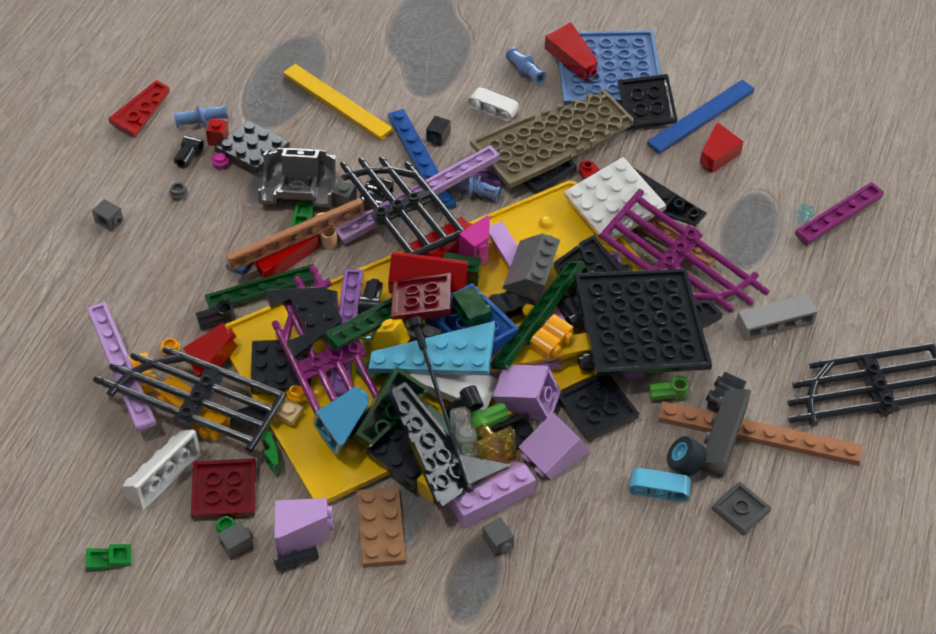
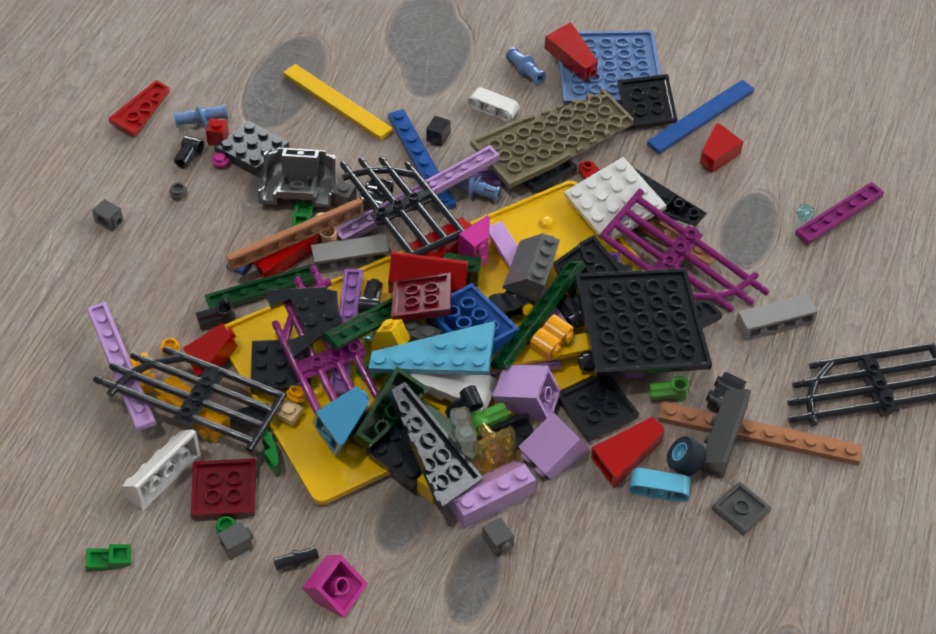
lavender slope [274,498,334,557] -> none
medium nougat plate [357,487,406,568] -> none
black piece [407,317,510,493] -> none
dark green brick [452,286,493,328] -> none
none -> dark pink slope [302,554,368,617]
none -> light grey brick [311,234,389,273]
none -> red slope [591,416,664,488]

